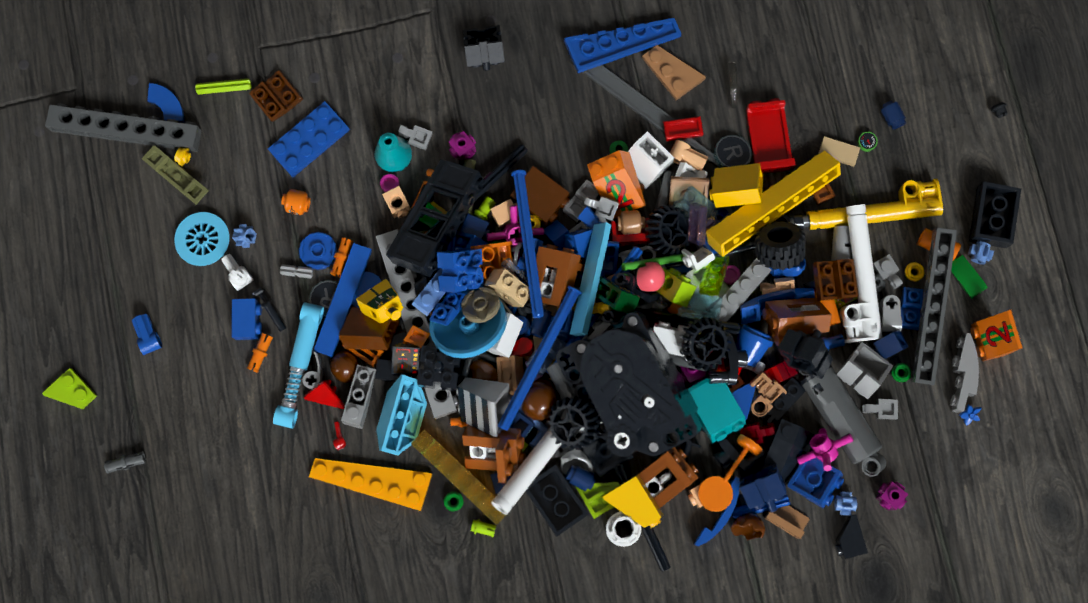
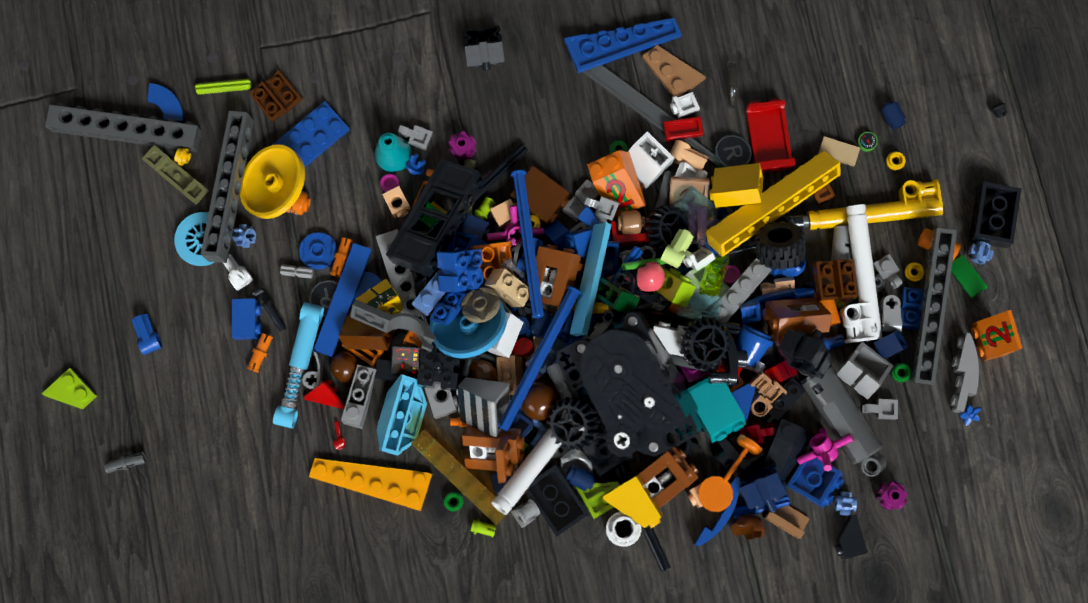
none -> dark grey brick [201,111,254,263]
none -> yellow dish [240,145,305,219]
none -> dark grey piece [351,300,436,352]
none -> blue plate [406,154,426,175]
none -> light grey piece [511,499,540,528]
none -> yellowish green piece [660,229,694,269]
none -> white bracket [670,92,700,119]
none -> yellow plate [886,151,906,170]

